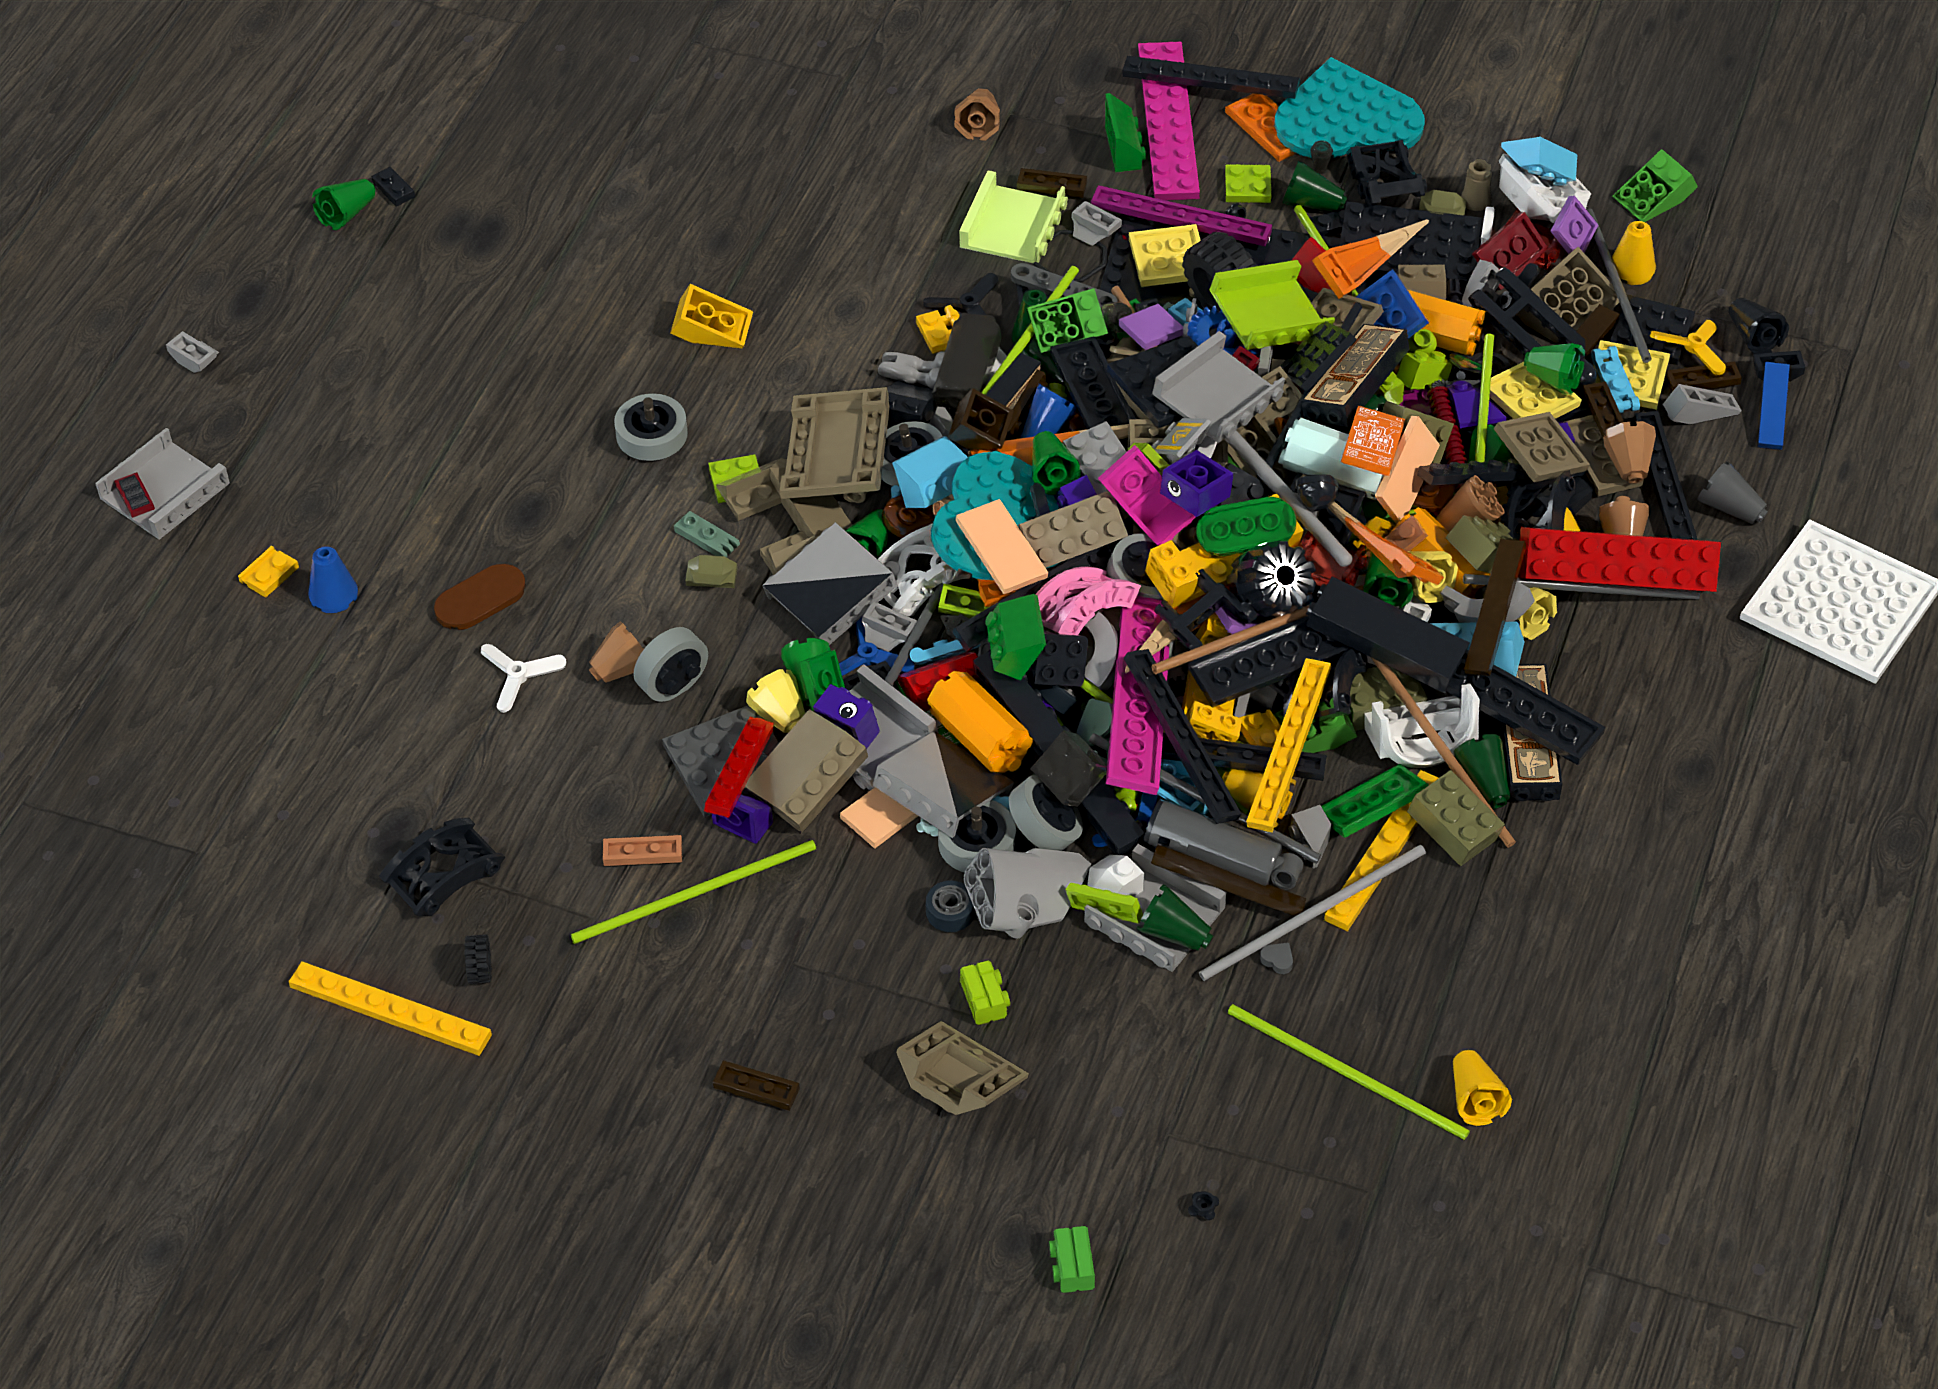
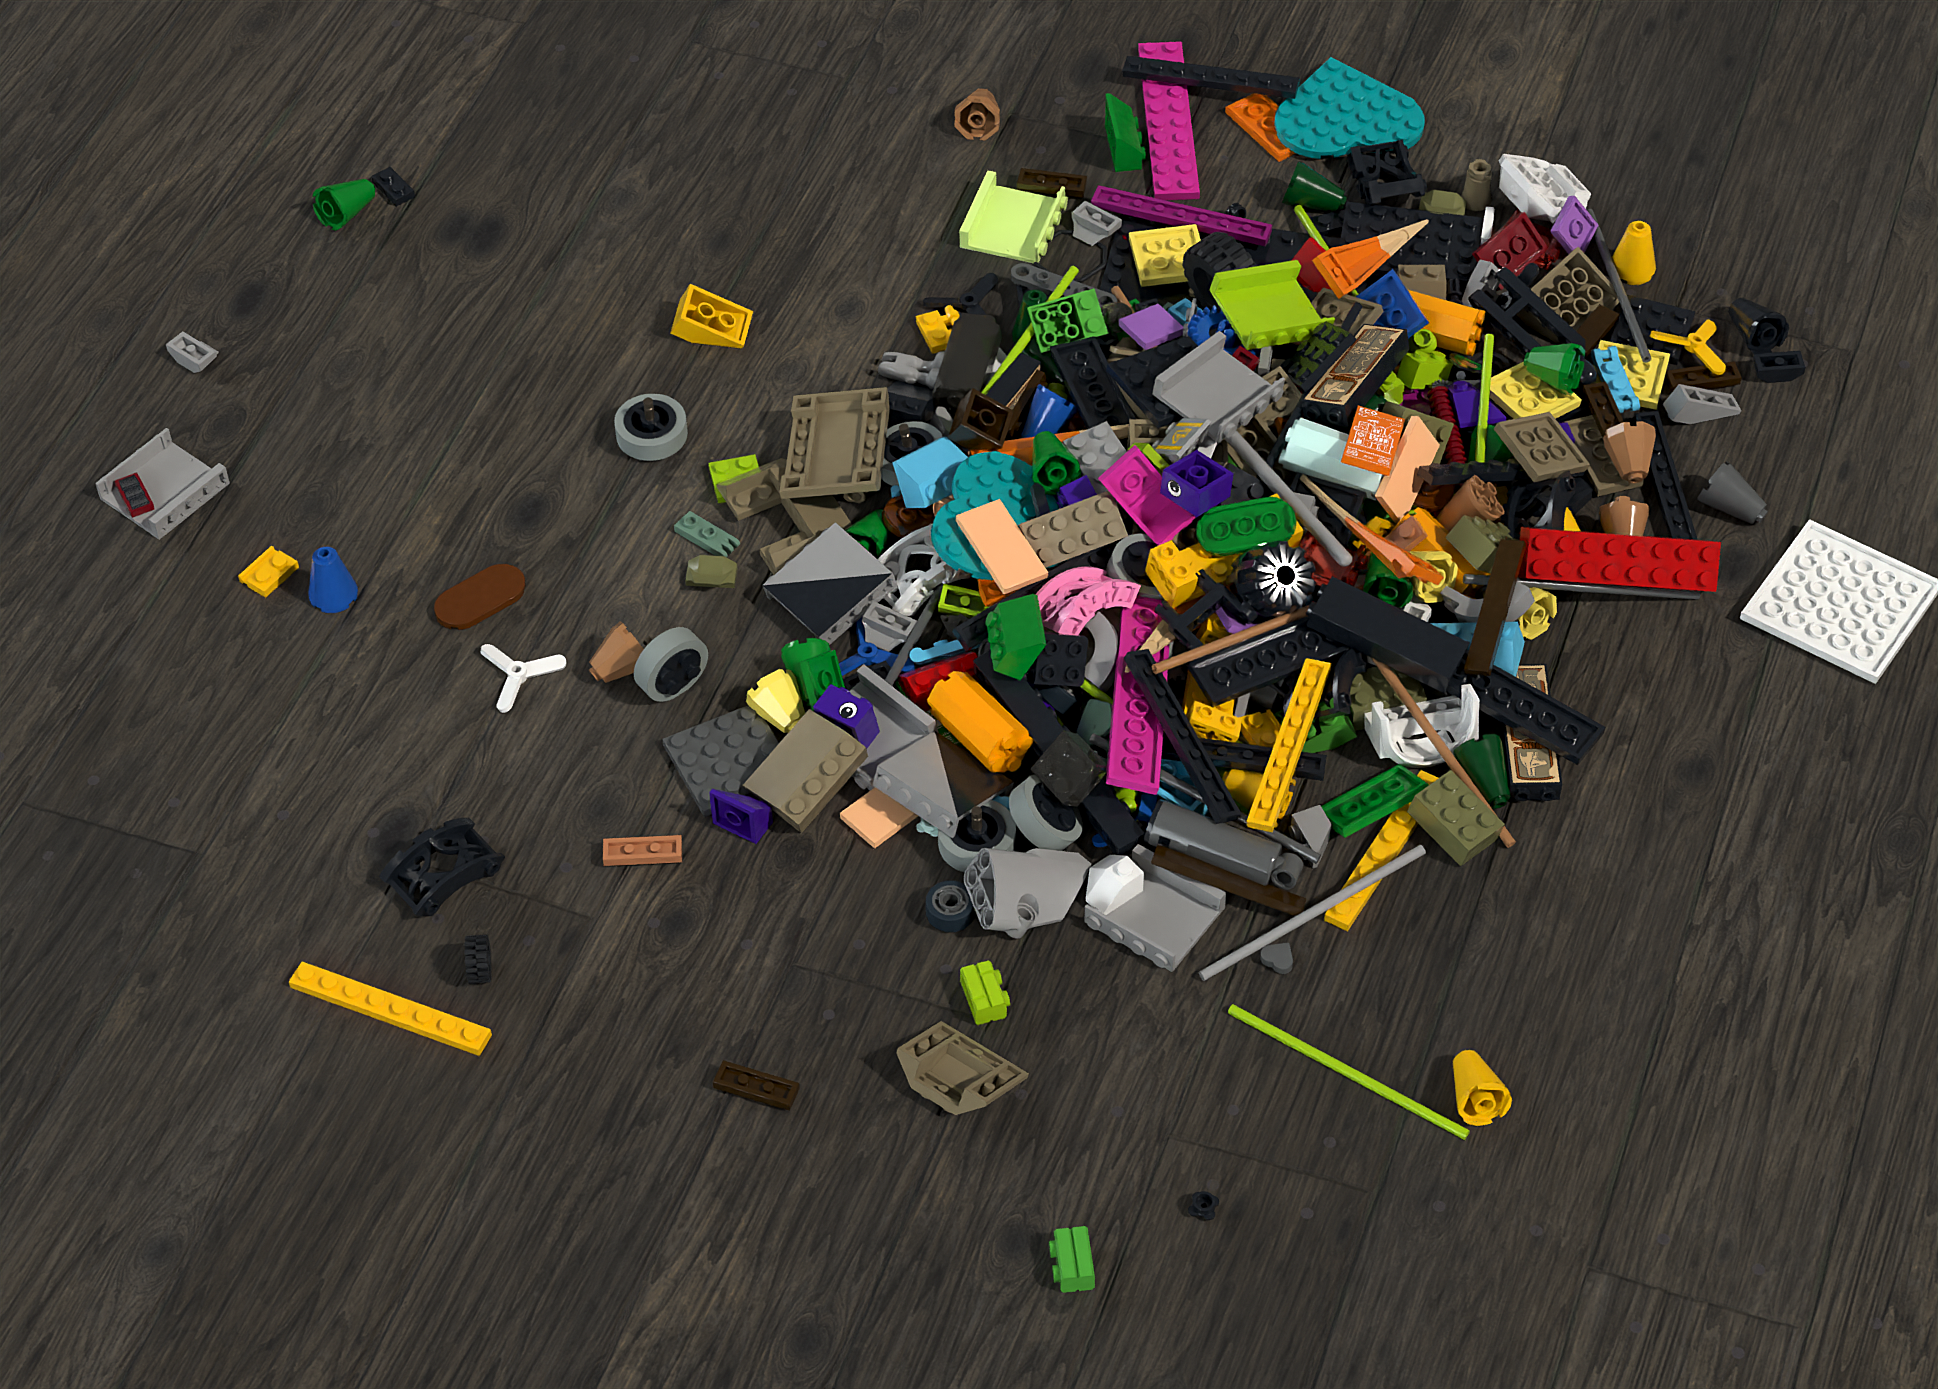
lime piece [571,840,816,944] -> none
red plate [704,717,774,818] -> none
lime plate [1065,882,1143,924] -> none
dark green cone [1137,884,1214,951] -> none
lime plate [1225,164,1271,203] -> none
black hat [1295,475,1339,511] -> none
clear smoke cone [1310,140,1333,174] -> none
medium azure slope [1501,137,1577,186] -> none
bright green slope [1612,149,1698,222] -> none
blue tile [1758,362,1790,450] -> none

